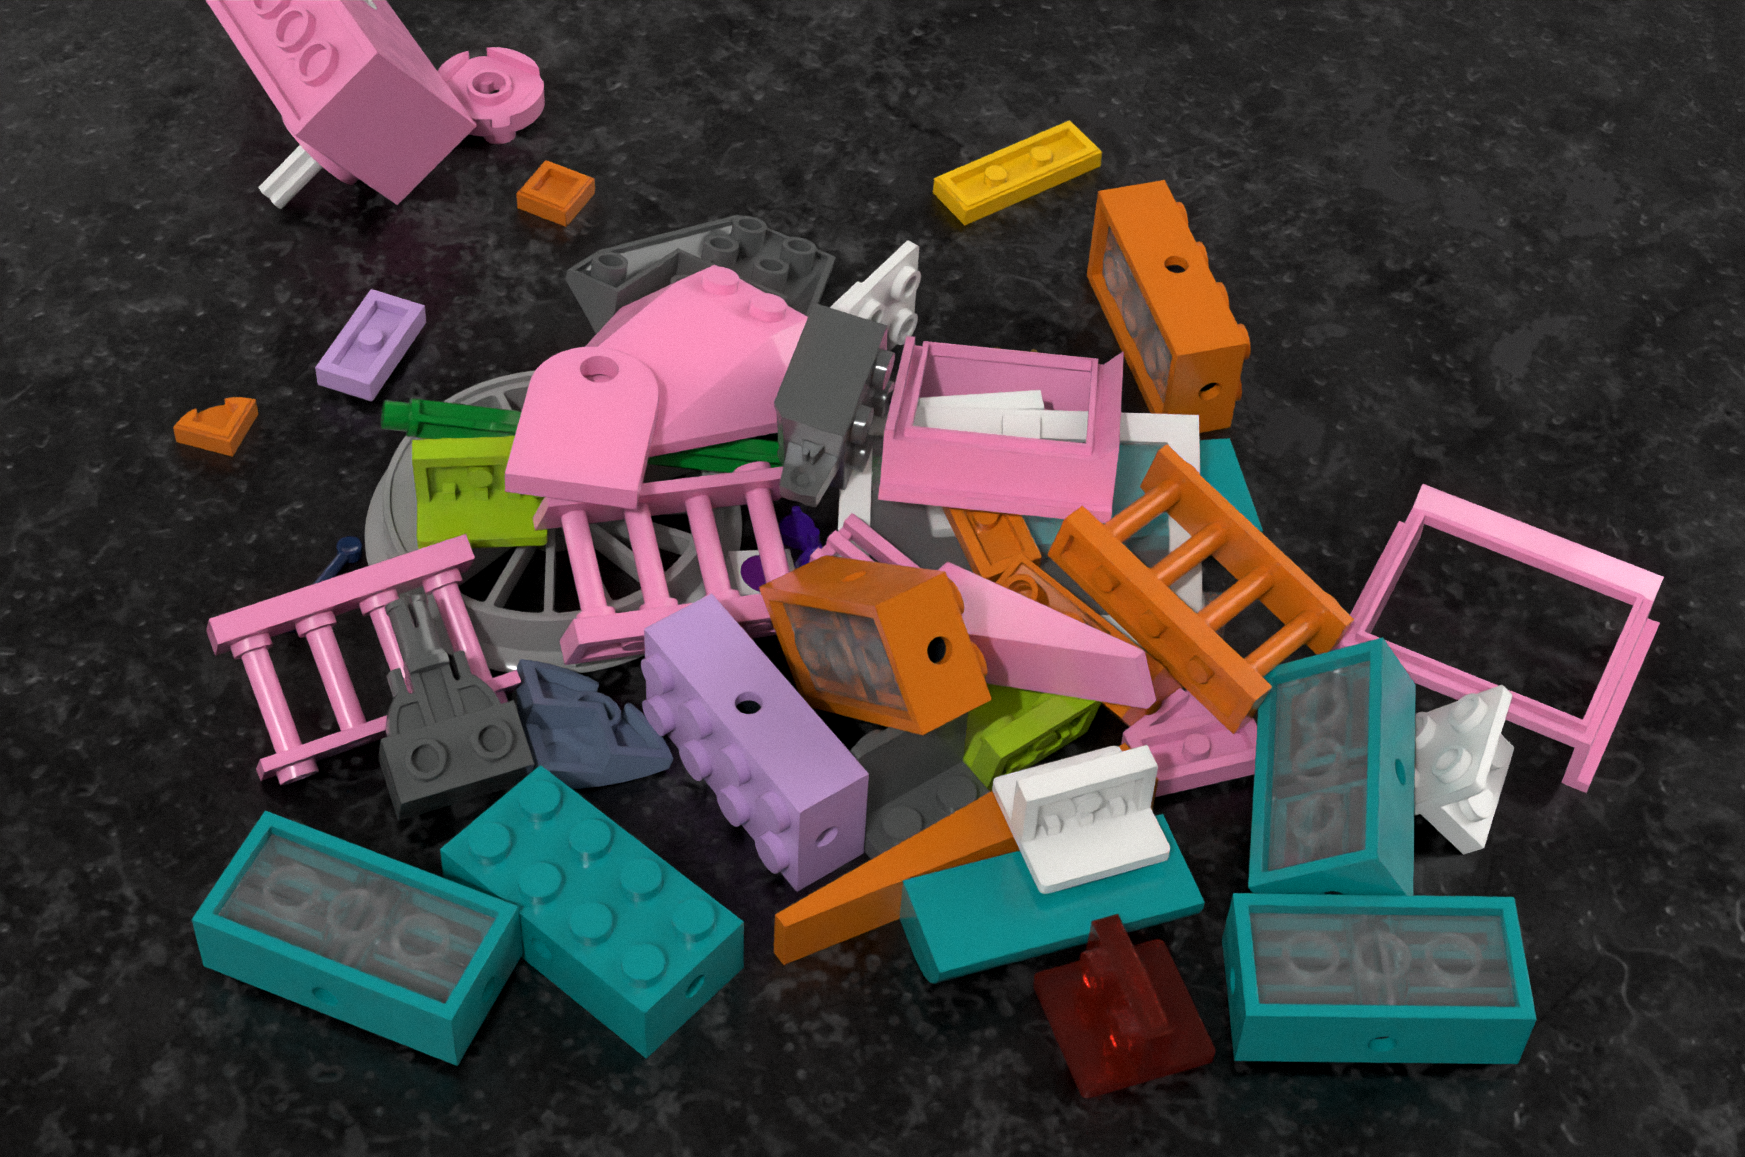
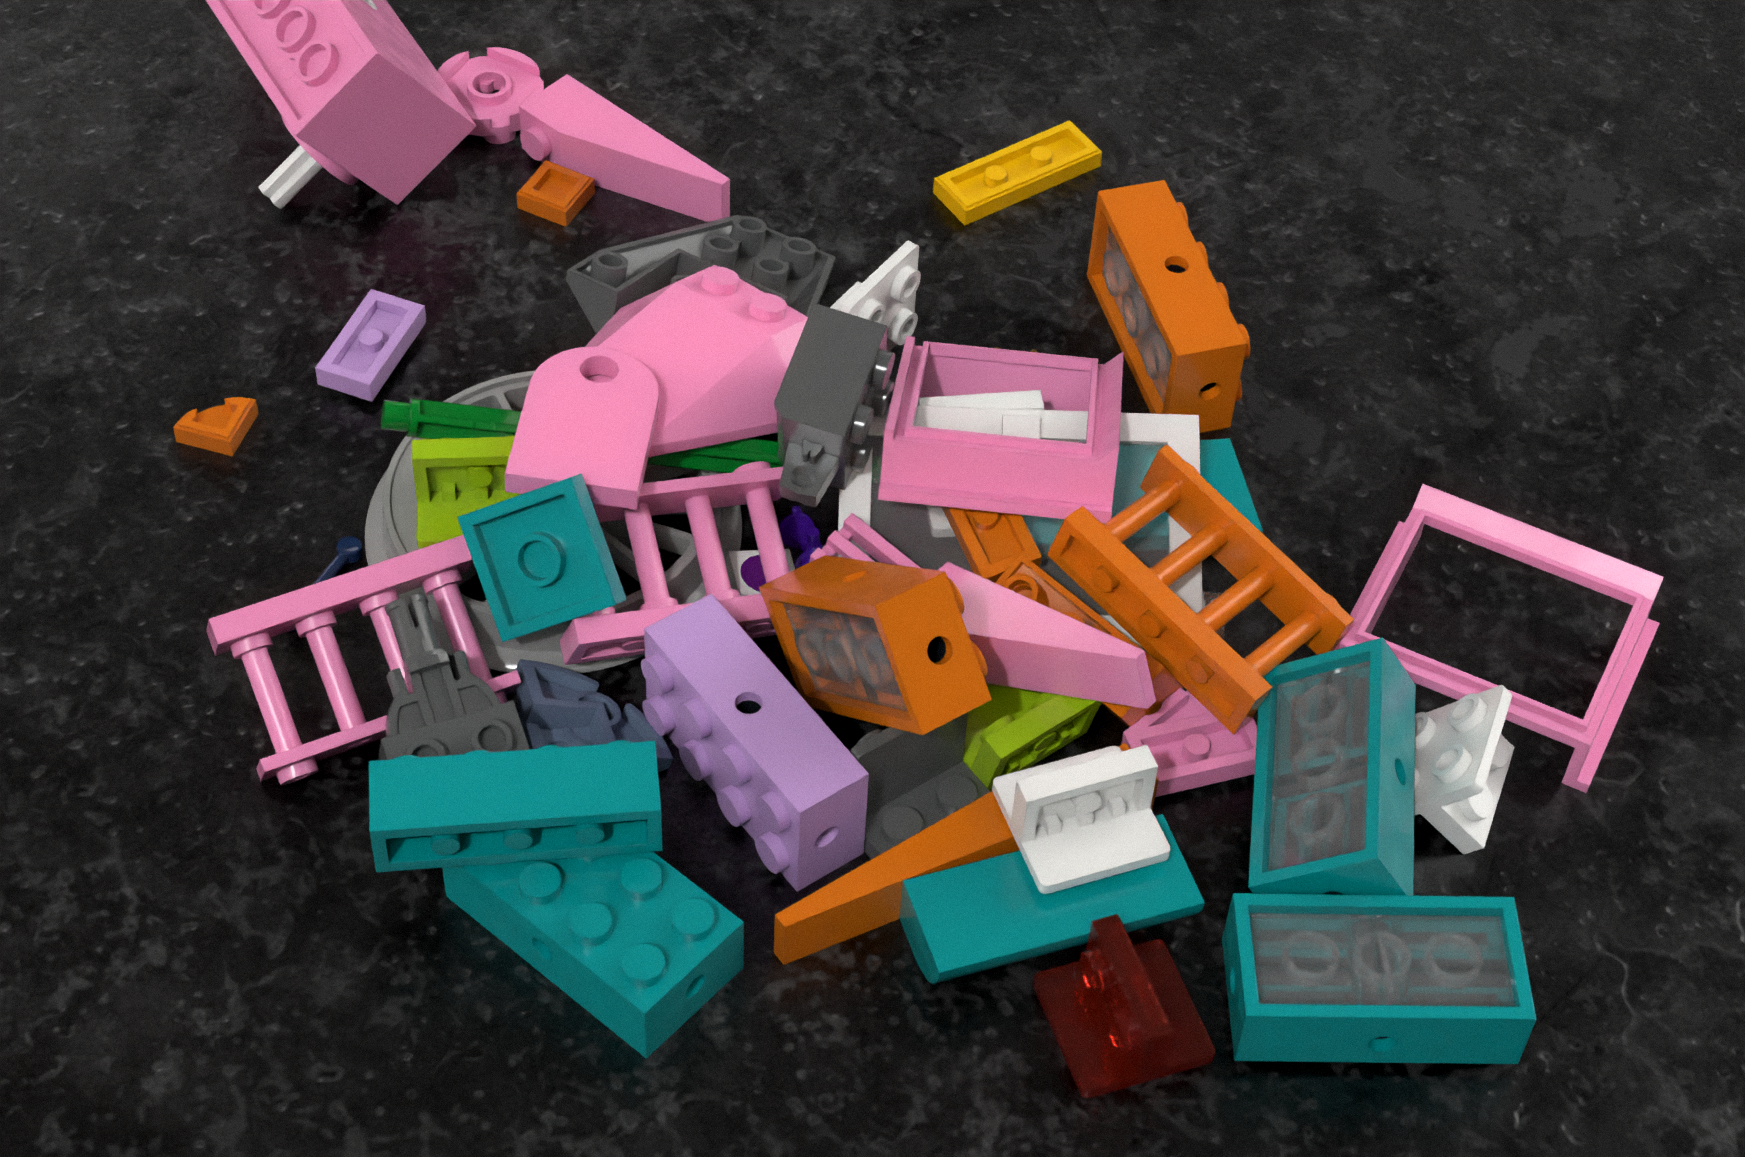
brick [192,811,523,1066] -> none
none -> teal brick [369,740,662,872]
none -> teal plate [457,473,627,642]
none -> bright pink slope [519,74,730,222]

